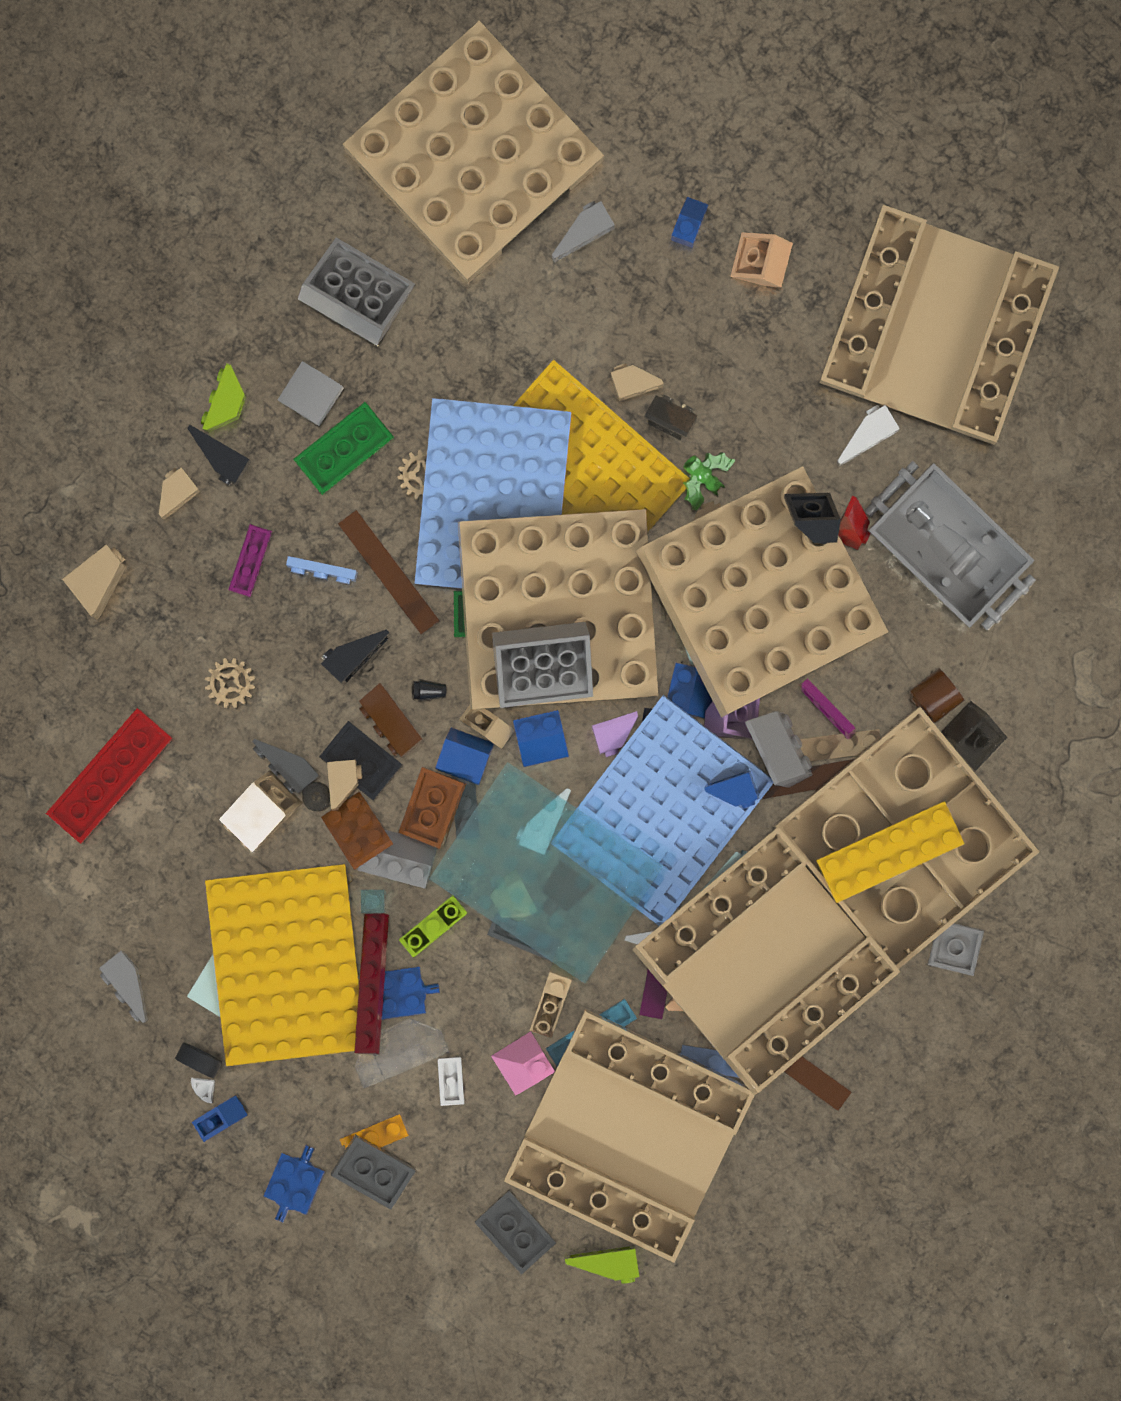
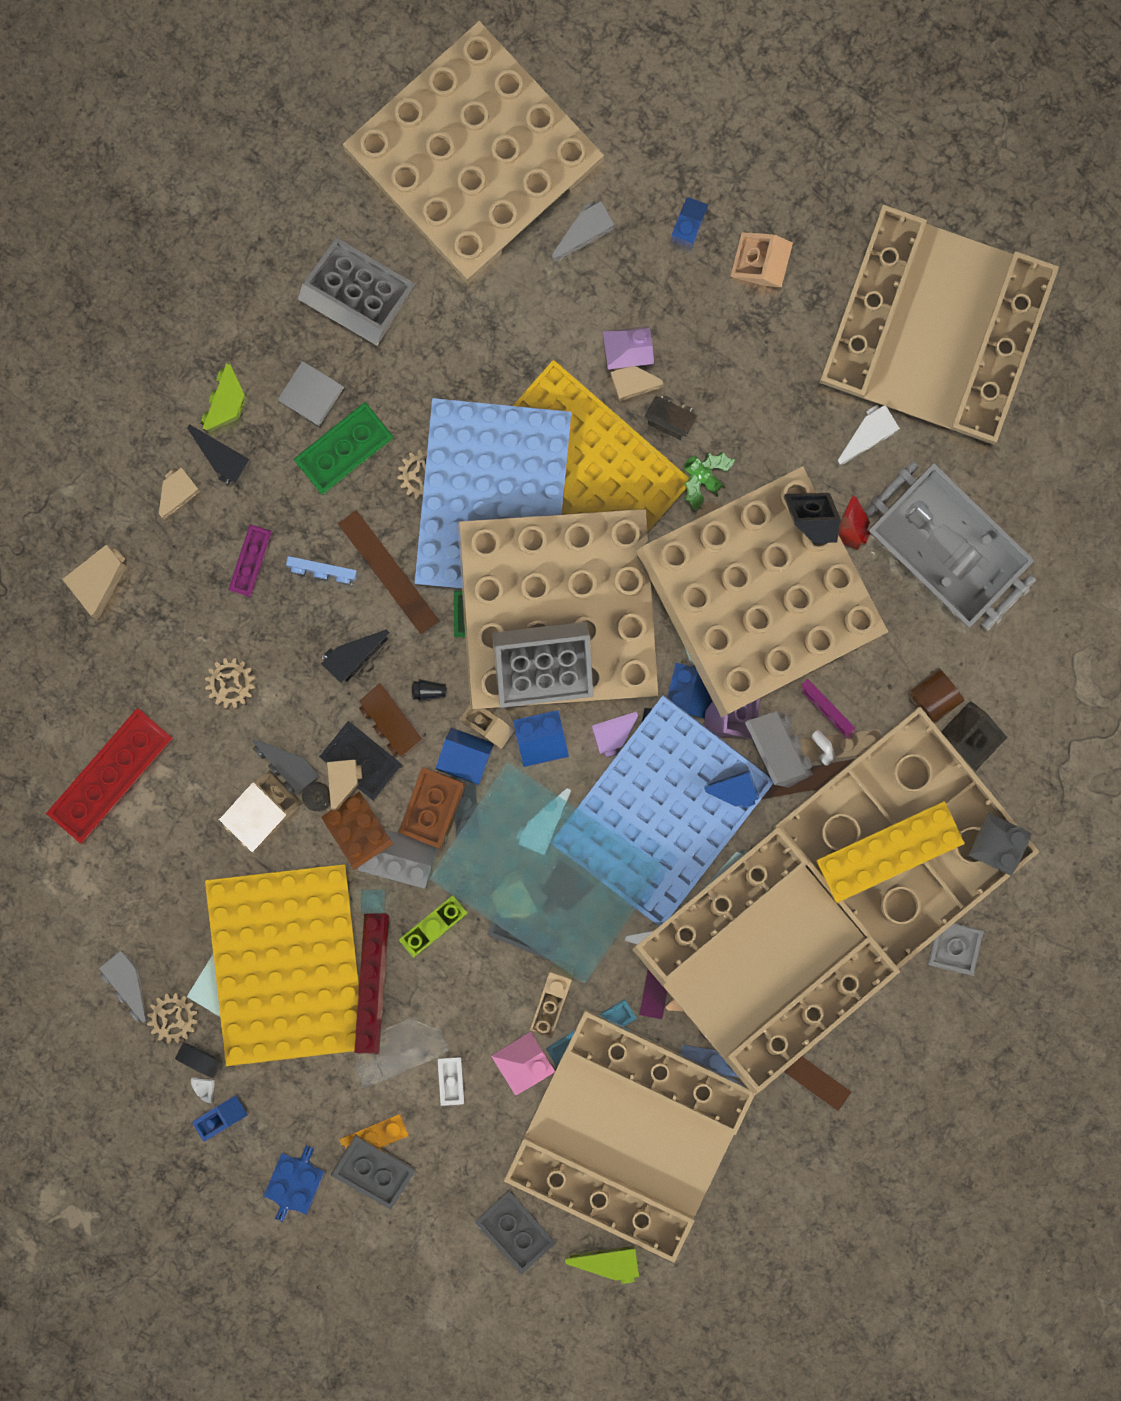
blue plate [382,967,440,1020] -> none
none -> tan gear [147,993,198,1044]
none -> lavender slope [603,326,654,369]
none -> white arm [811,730,836,766]
none -> dark grey slope [968,813,1032,876]

